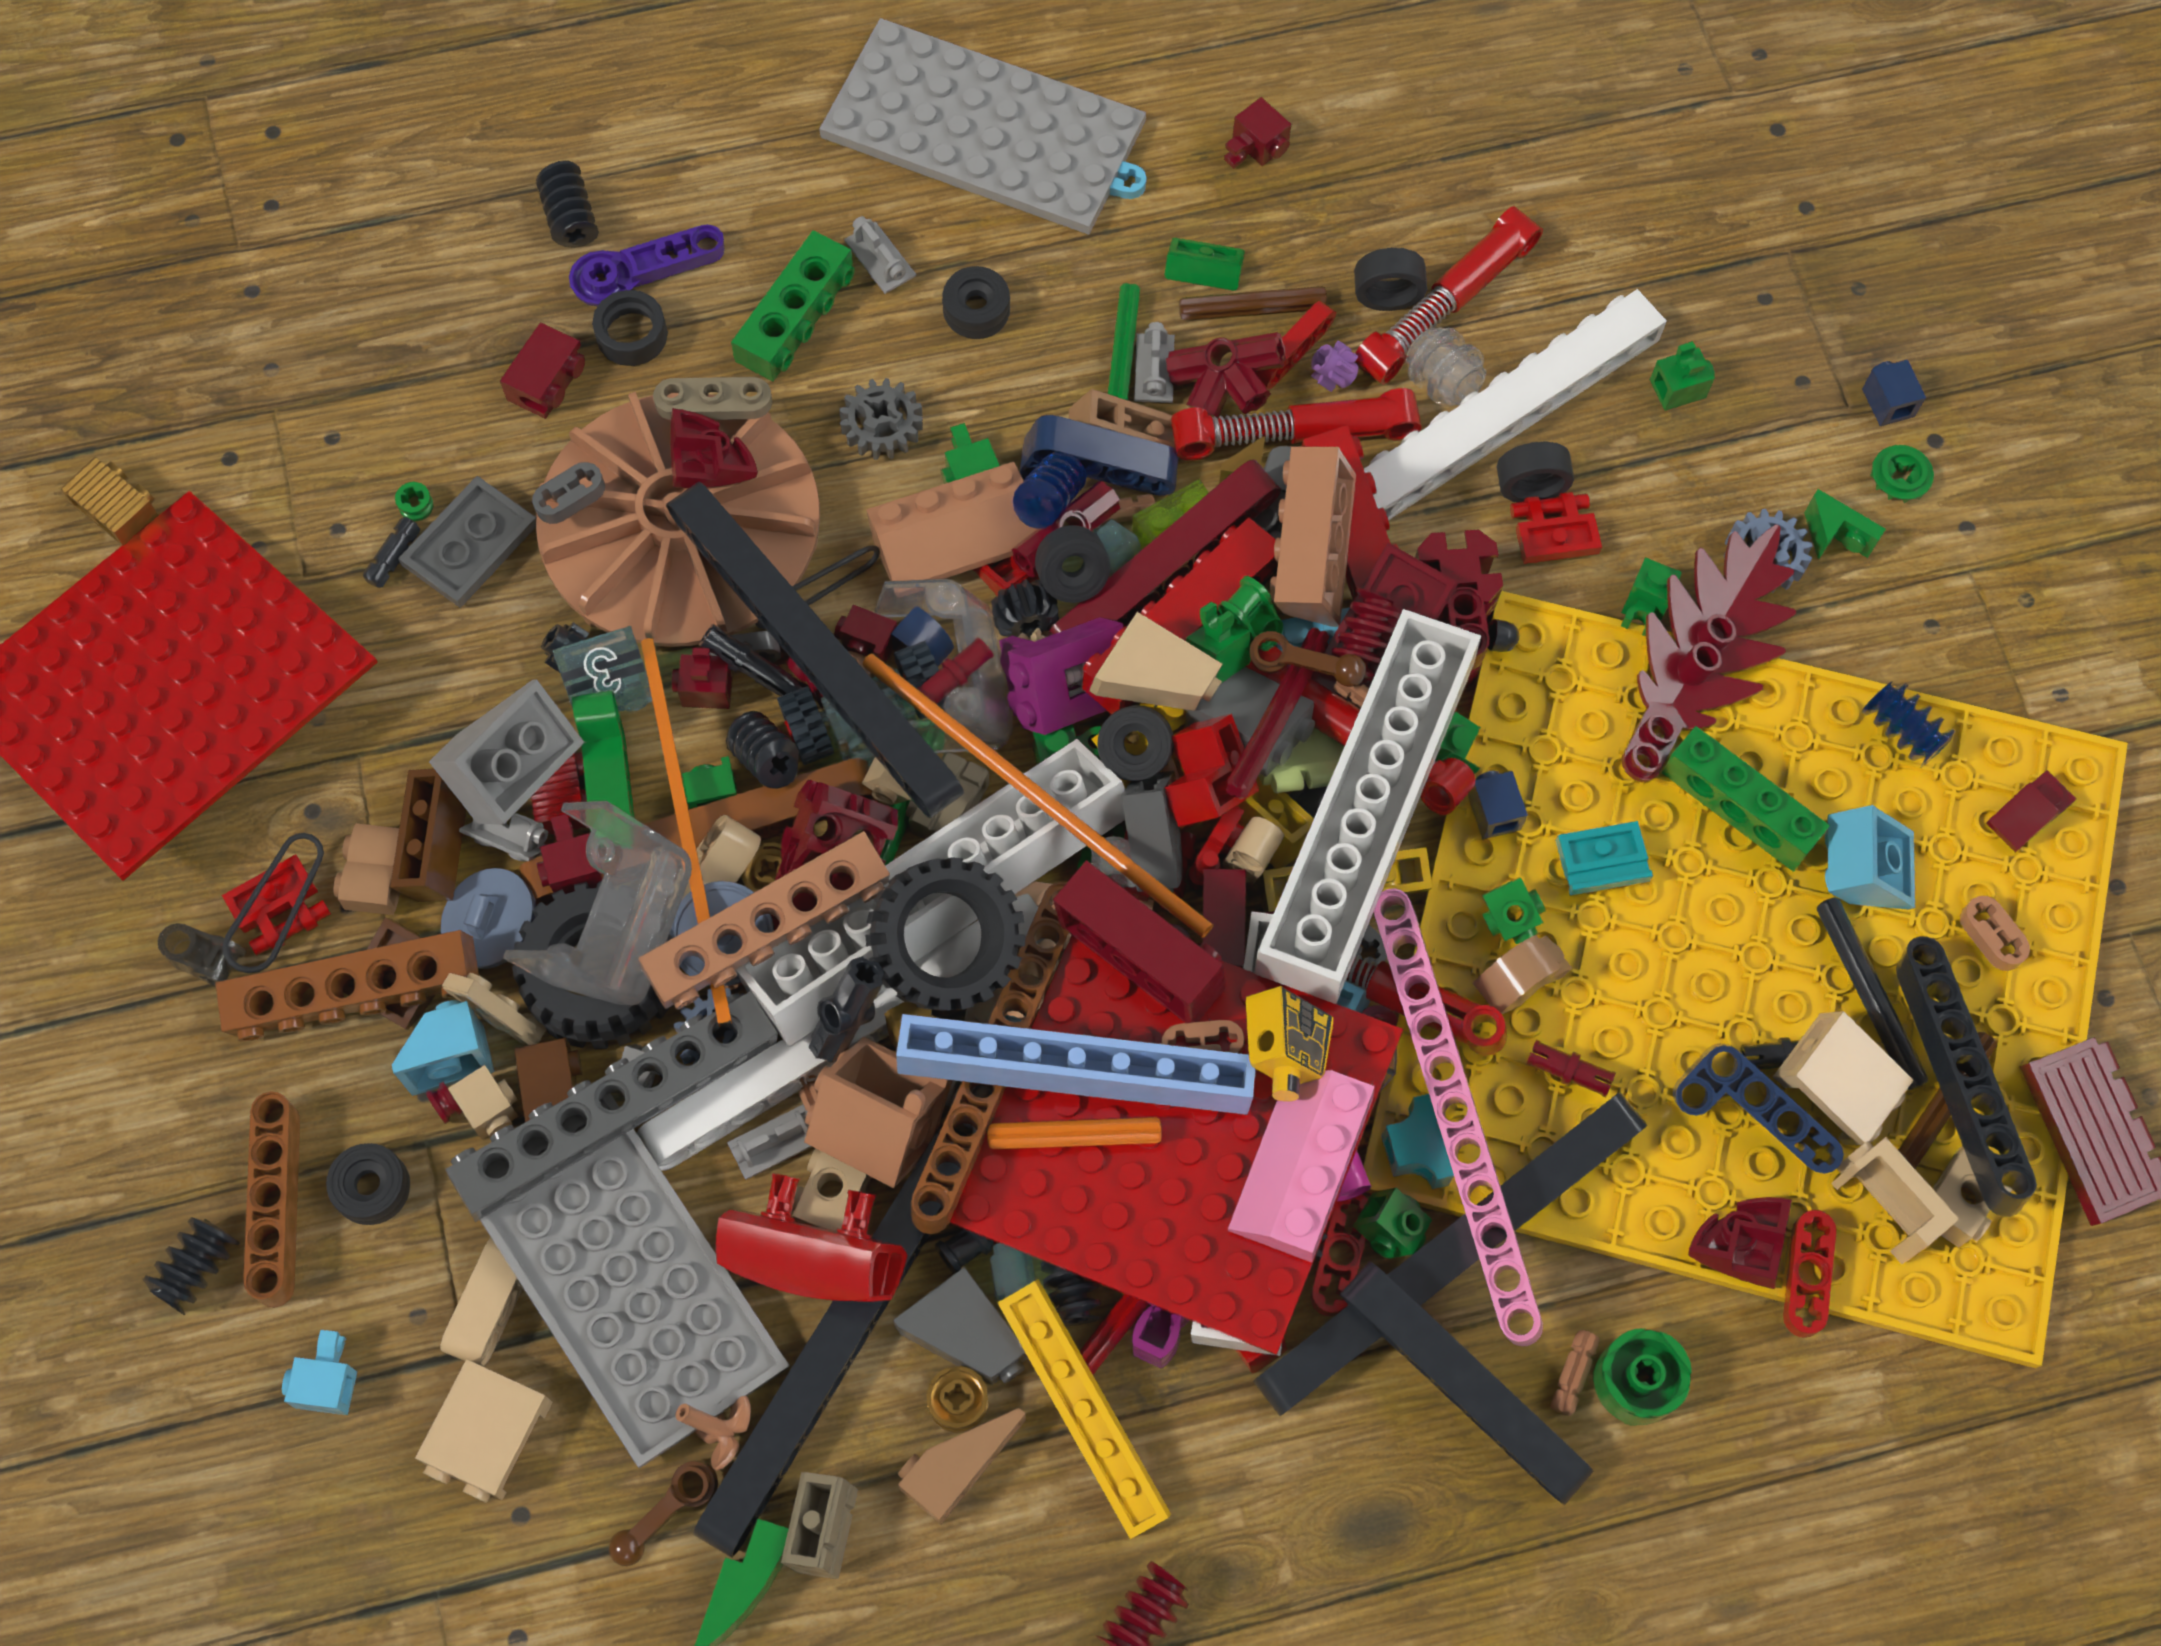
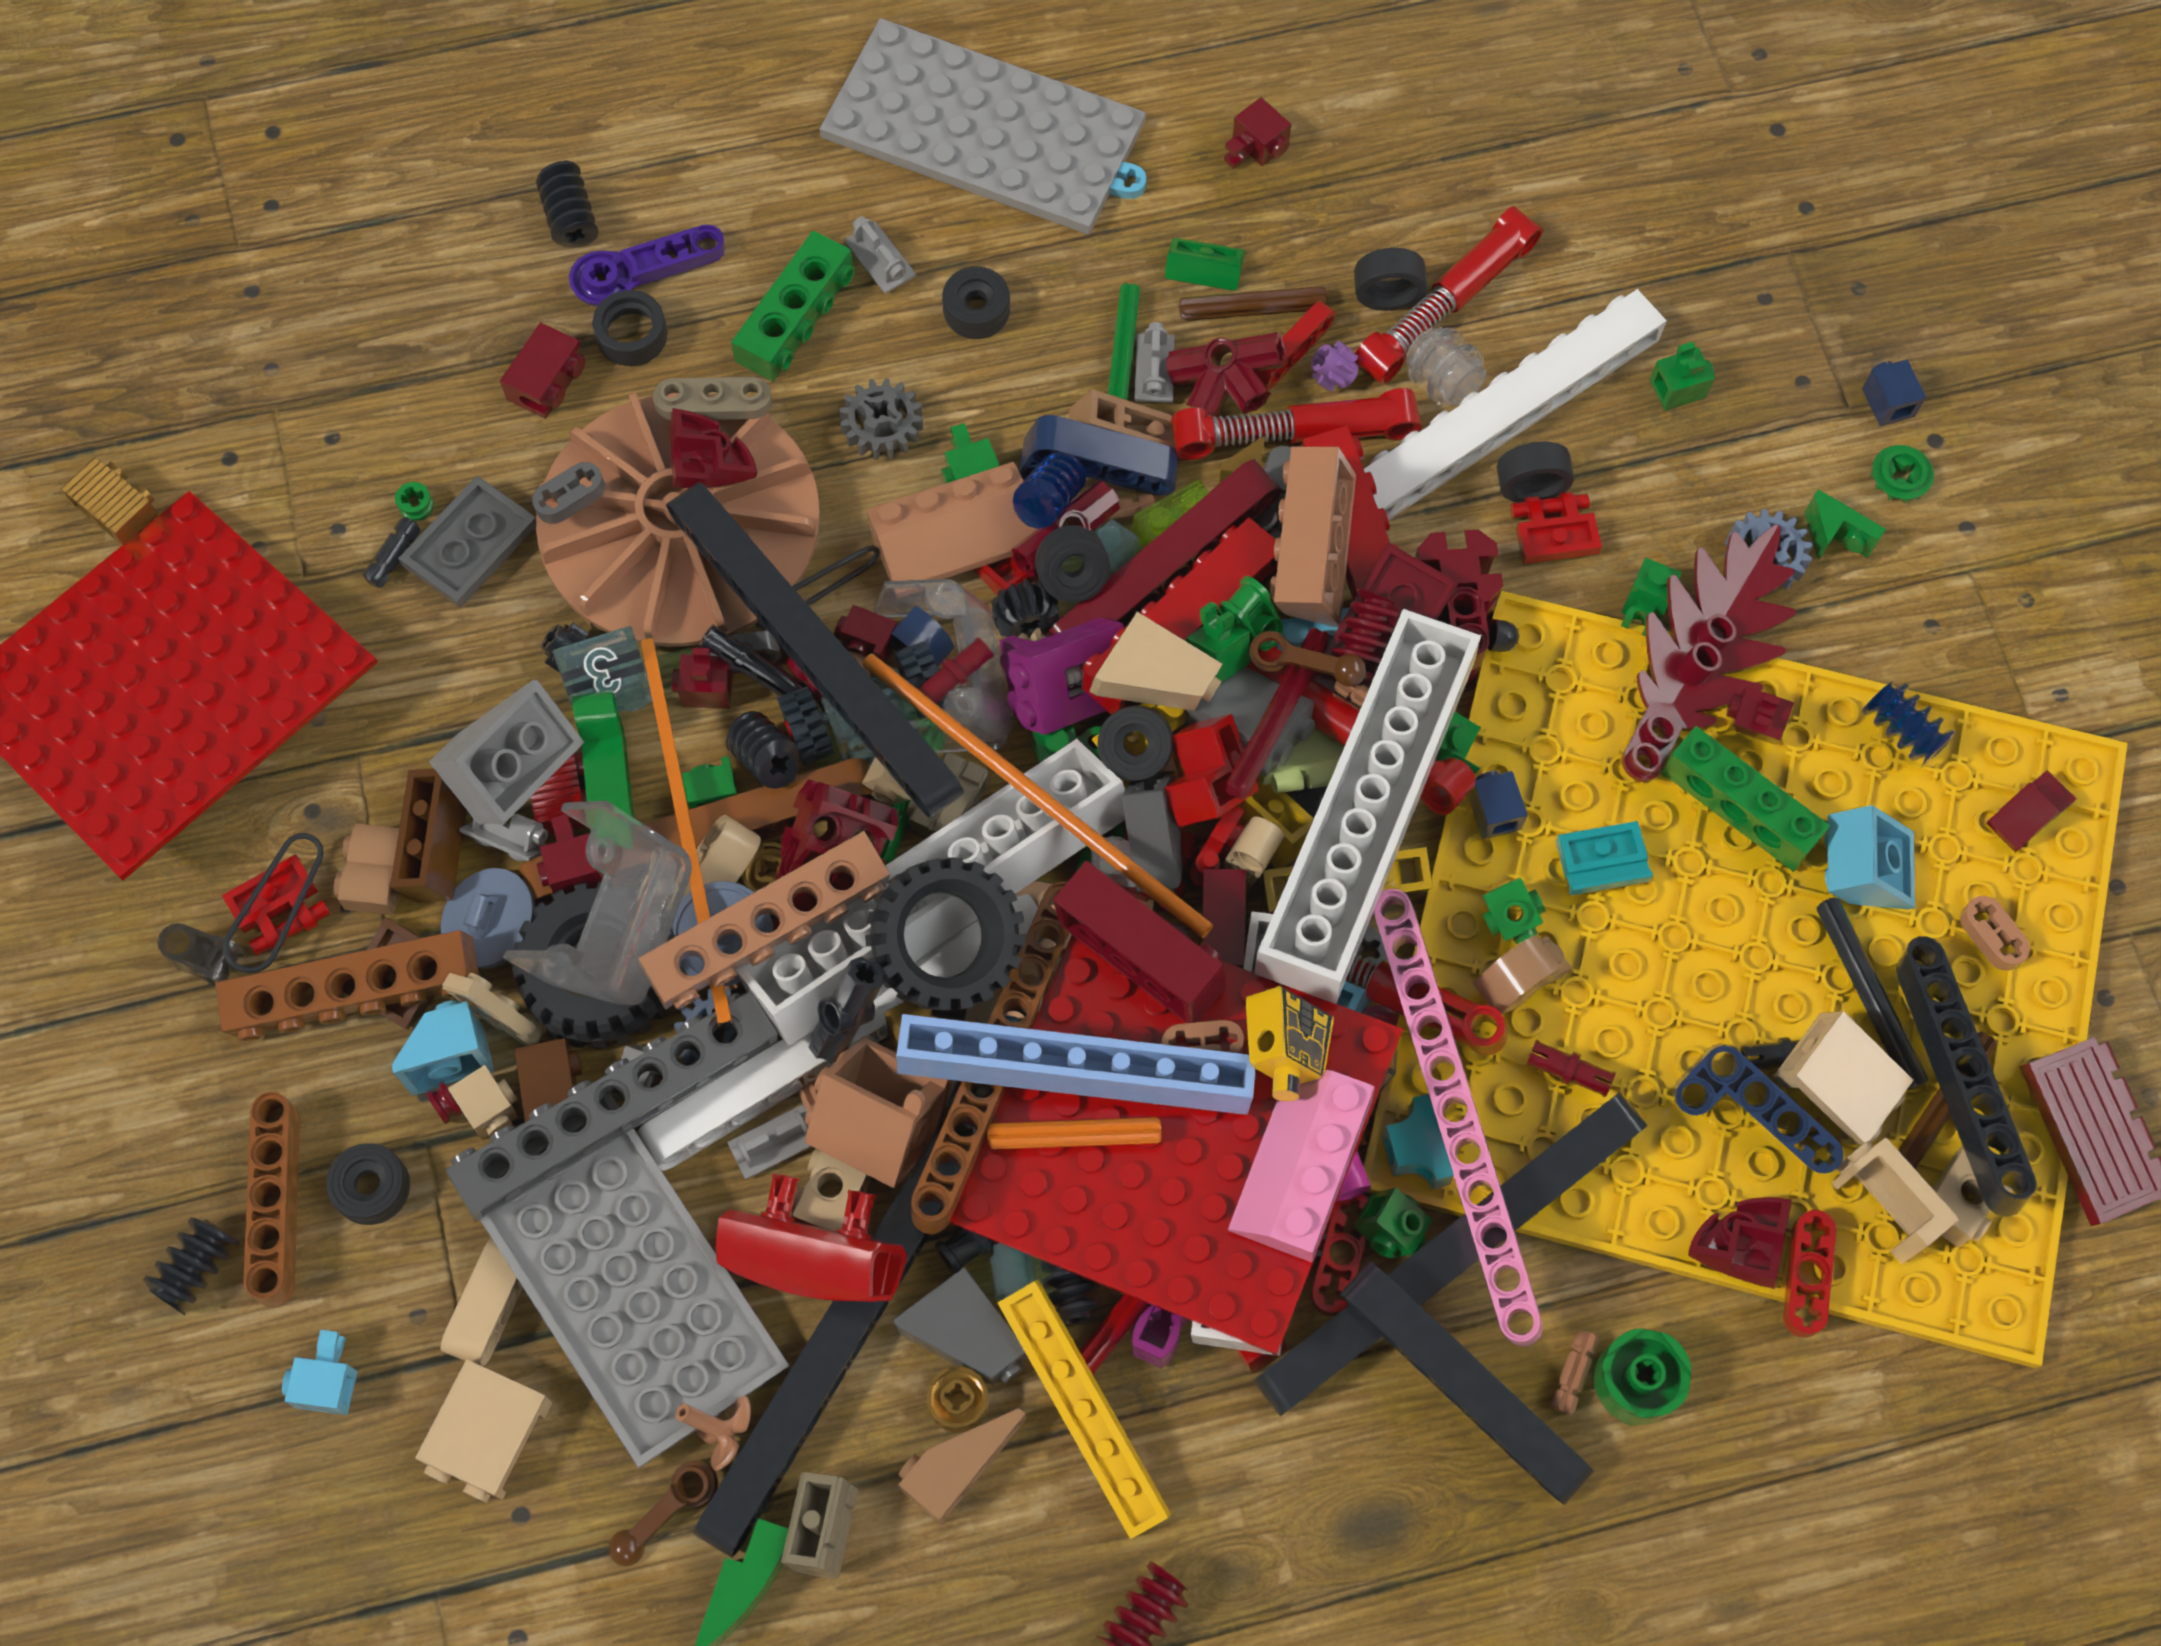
none -> dark red brick [1726,686,1794,745]

